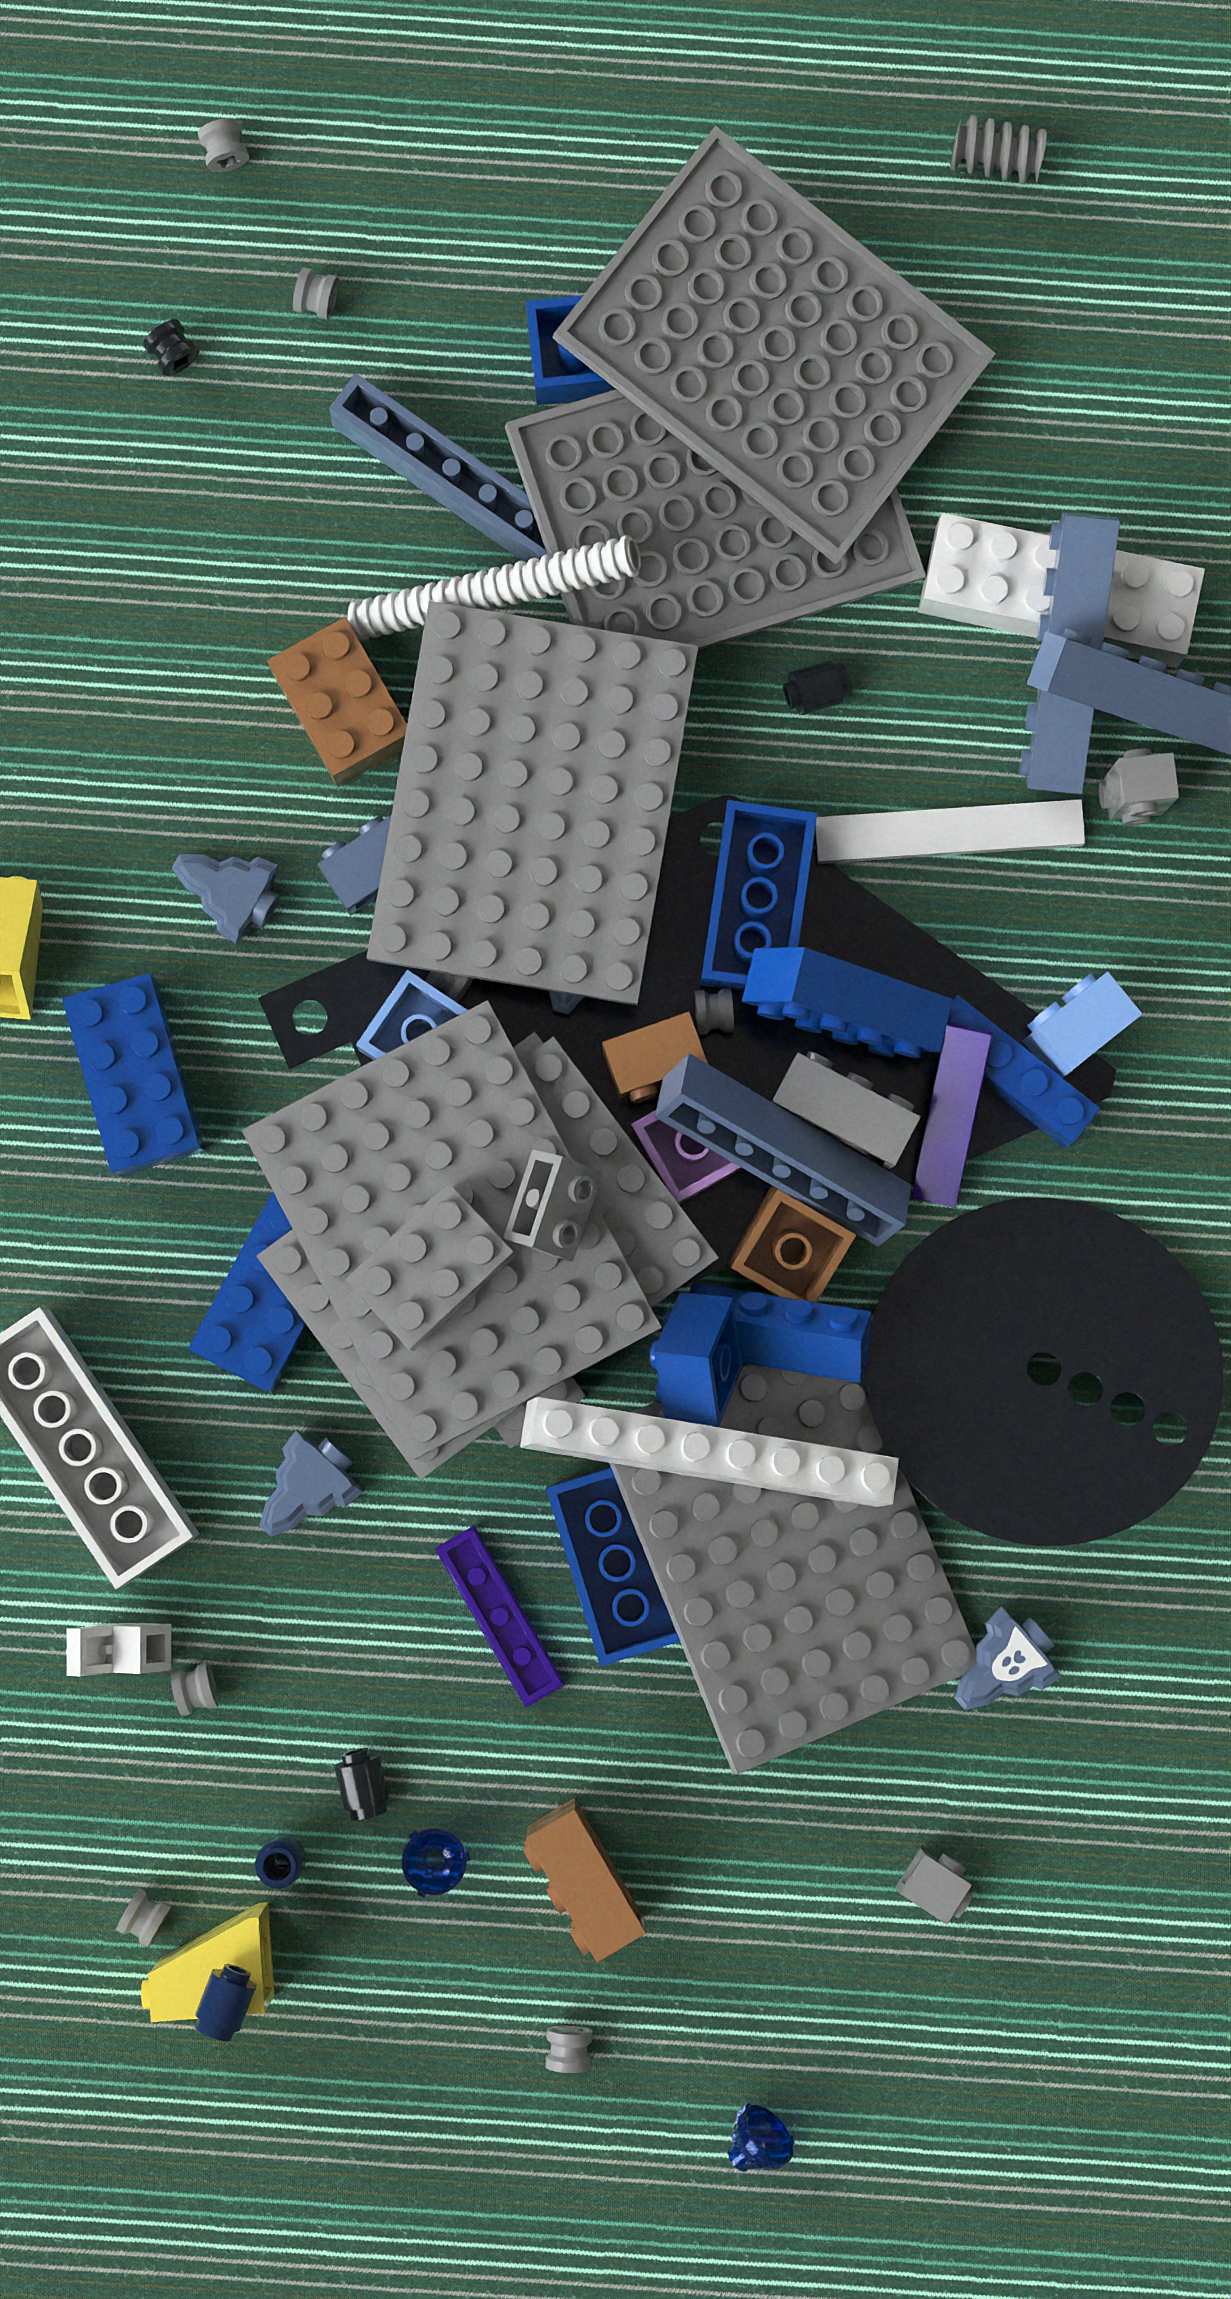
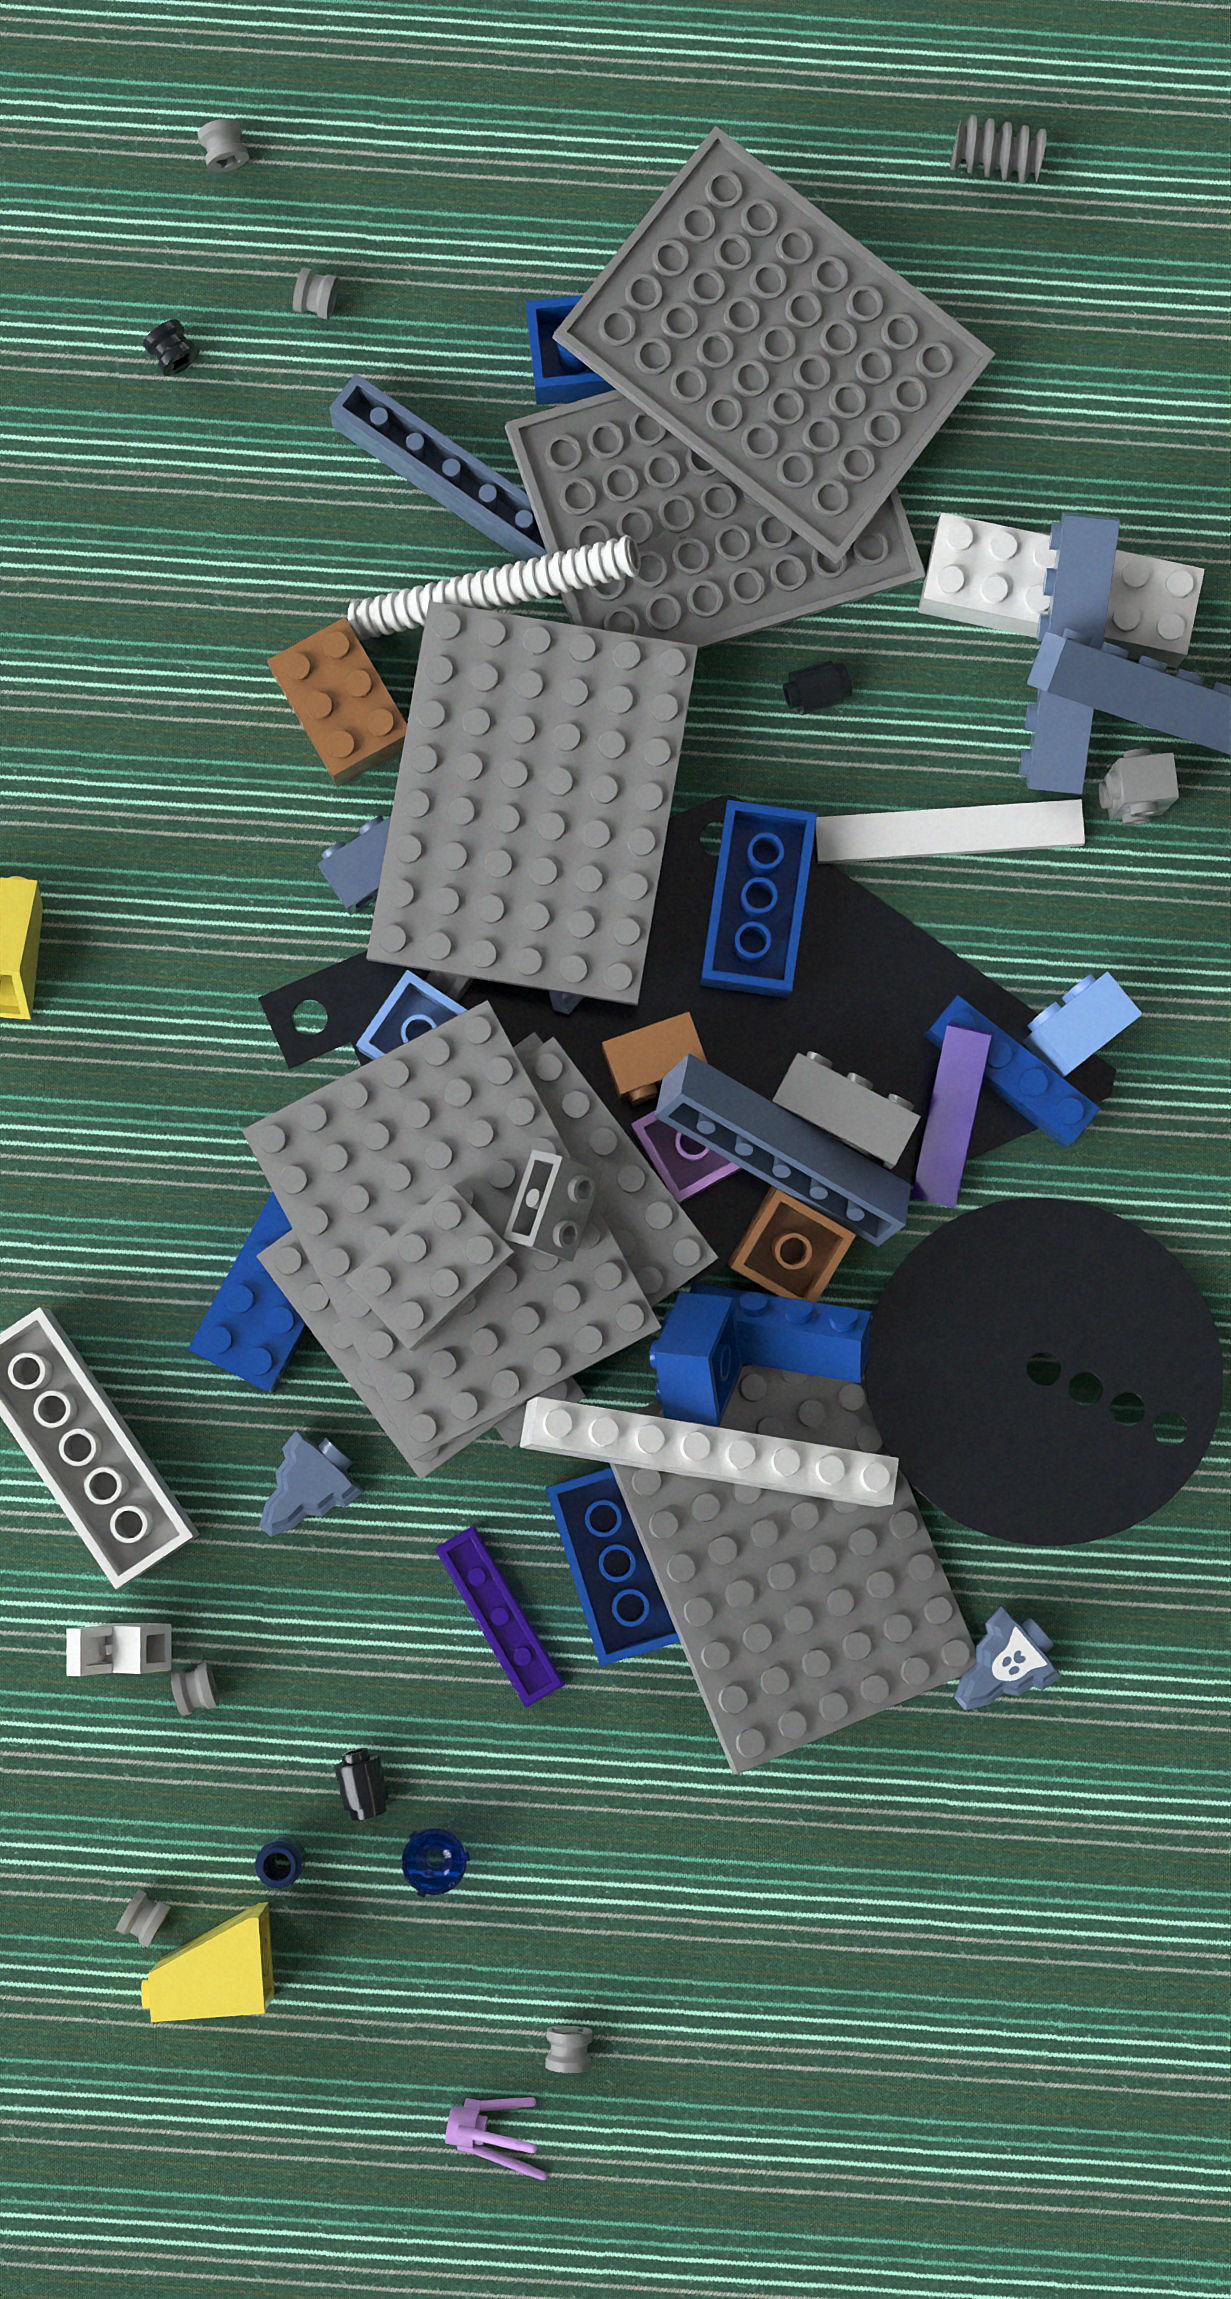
blue brick [62,973,206,1177] -> none
sand blue rock [172,854,280,945] -> none
dark blue brick [195,1964,257,2041] -> none
medium nougat brick [523,1798,646,1963] -> none
light grey wheel [694,988,734,1035] -> none
clear blue piece [728,2103,795,2172] -> none
blue brick [742,947,953,1058] -> none
light grey brick [896,1848,972,1924] -> none
none -> lavender plant [445,2097,547,2180]

